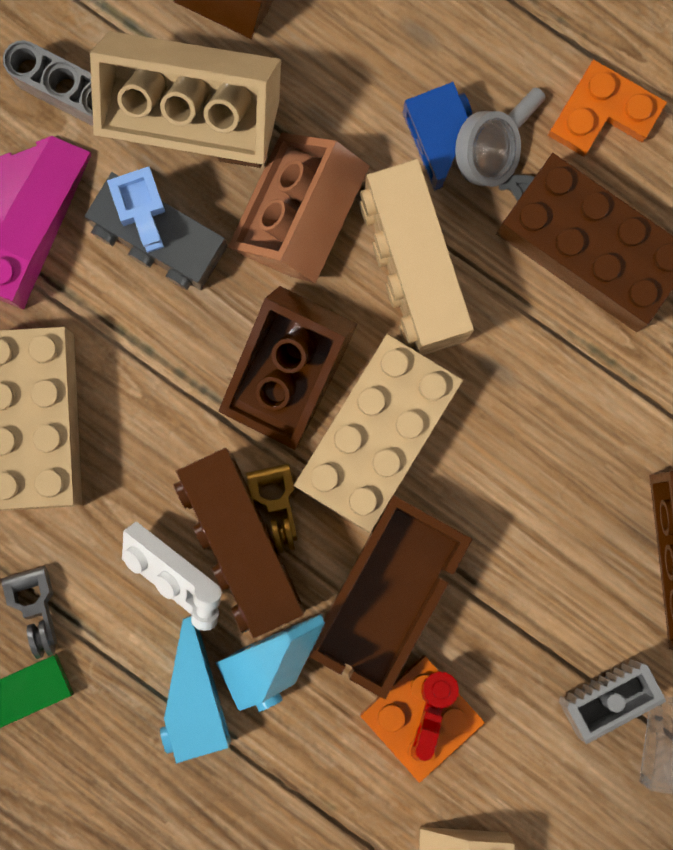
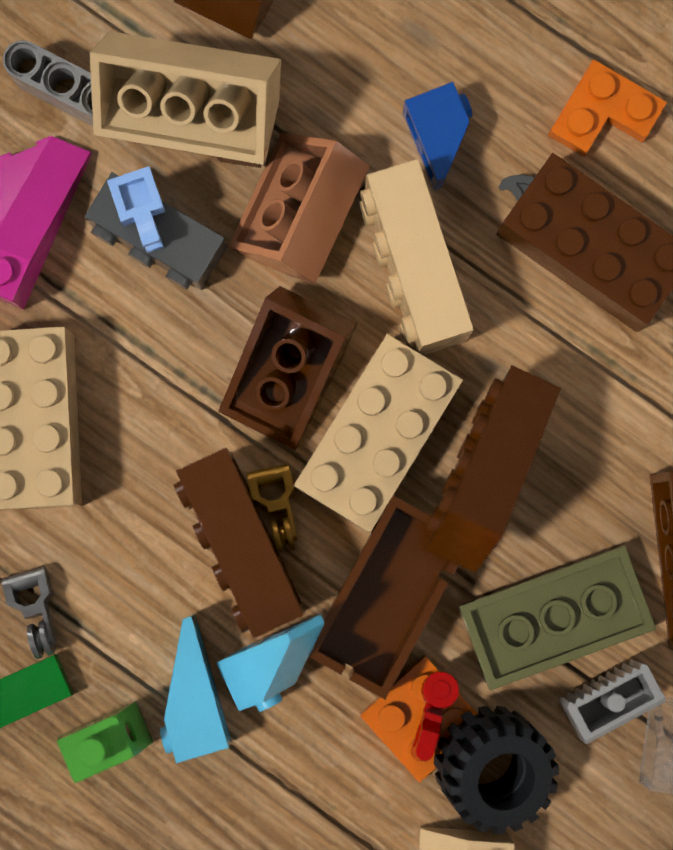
white plate [122,521,222,631] -> none
piece [455,87,546,187] -> none
none -> bright green torso [56,702,153,783]
none -> reddish brown brick [425,365,561,573]
none -> black tyre [434,706,559,834]
none -> olive plate [458,546,657,691]

